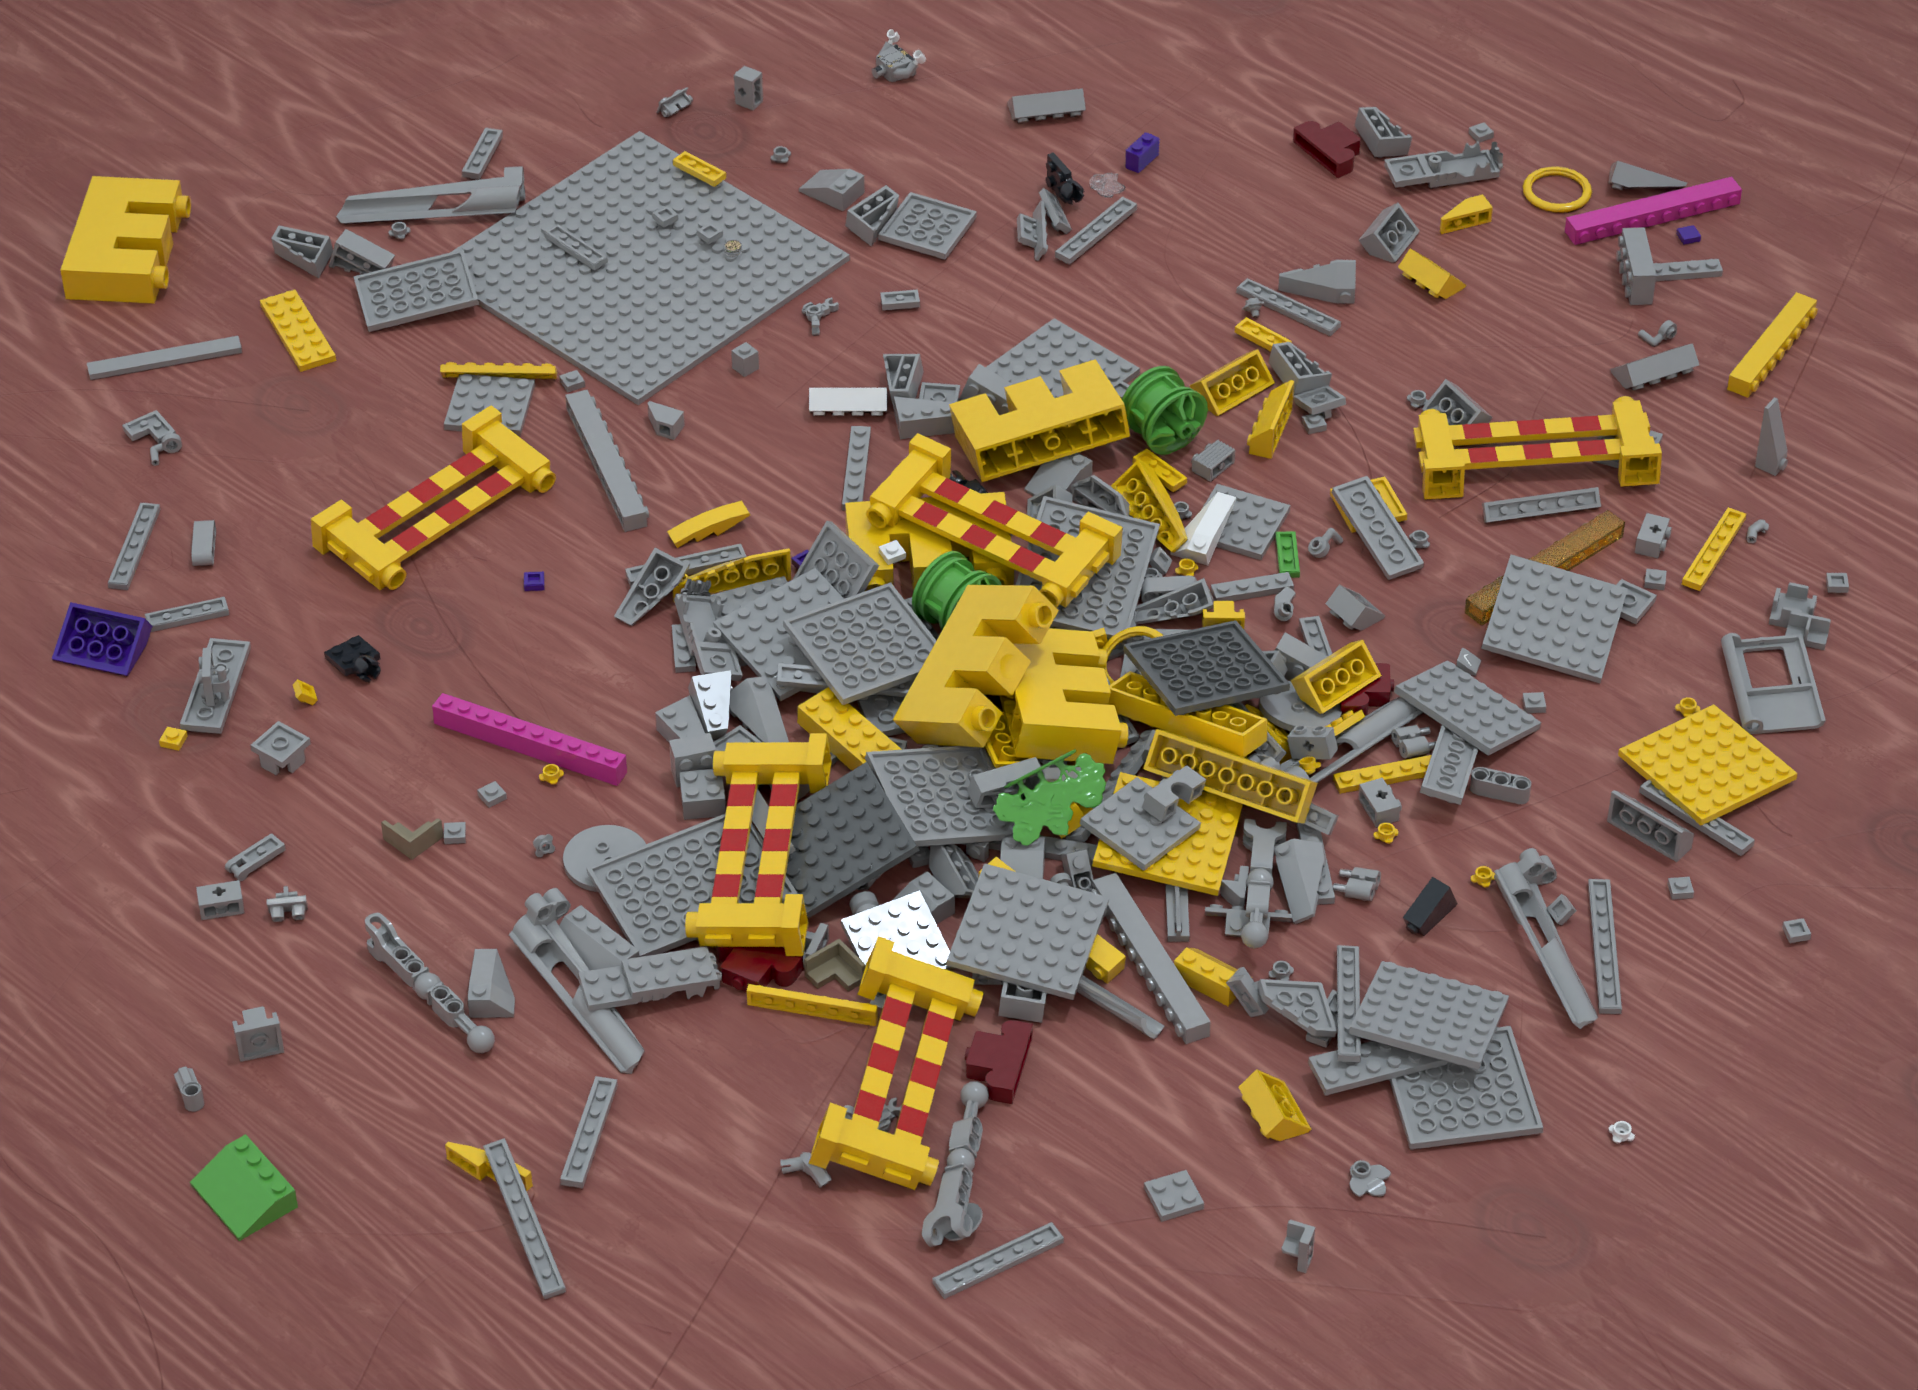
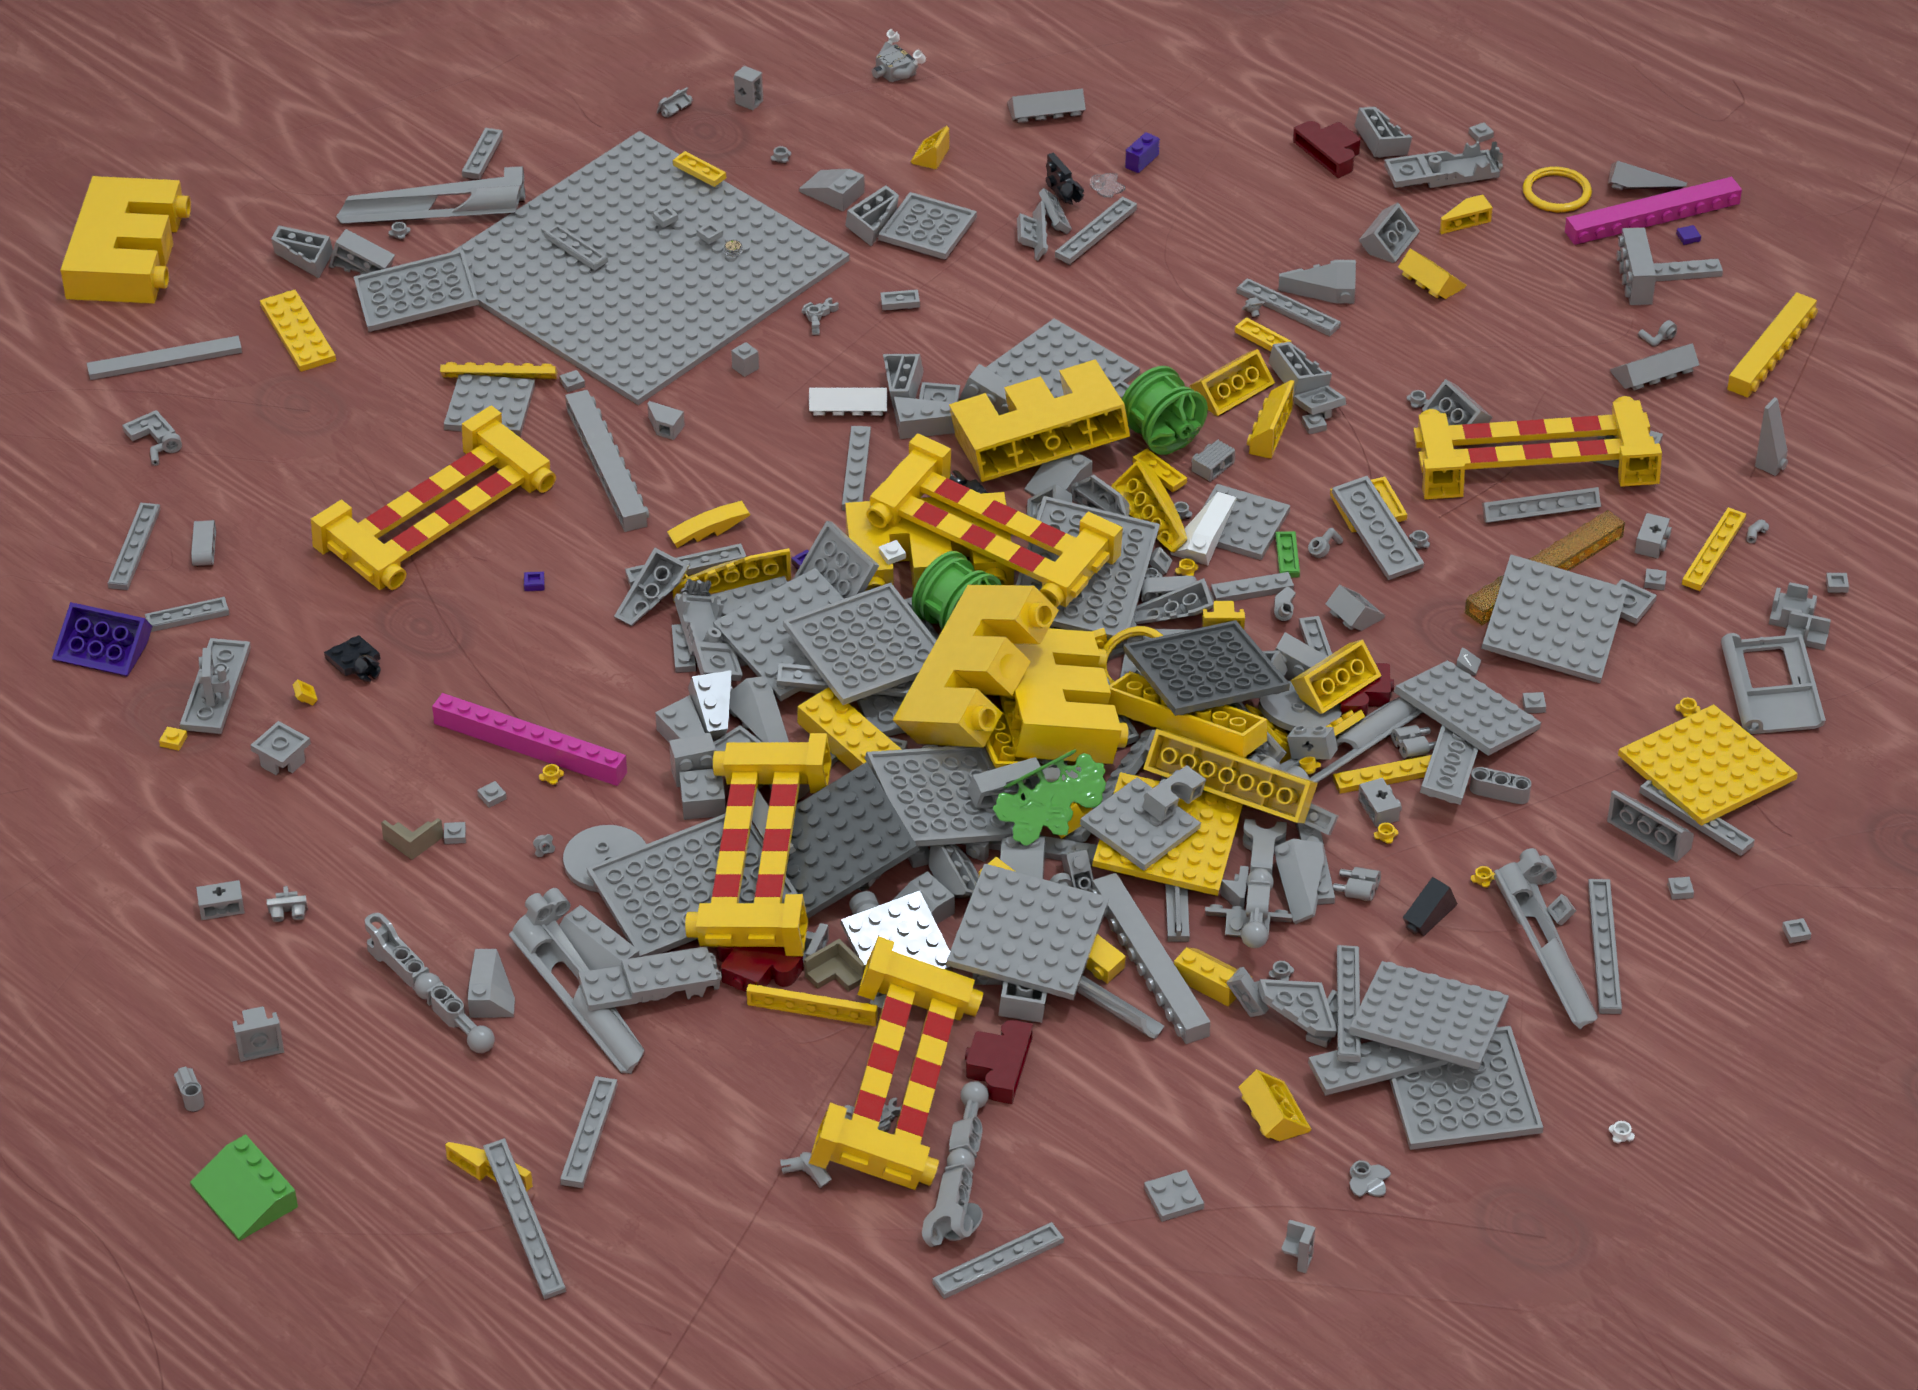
light grey plate [225,833,286,881] -> none
none -> yellow slope [910,126,949,170]

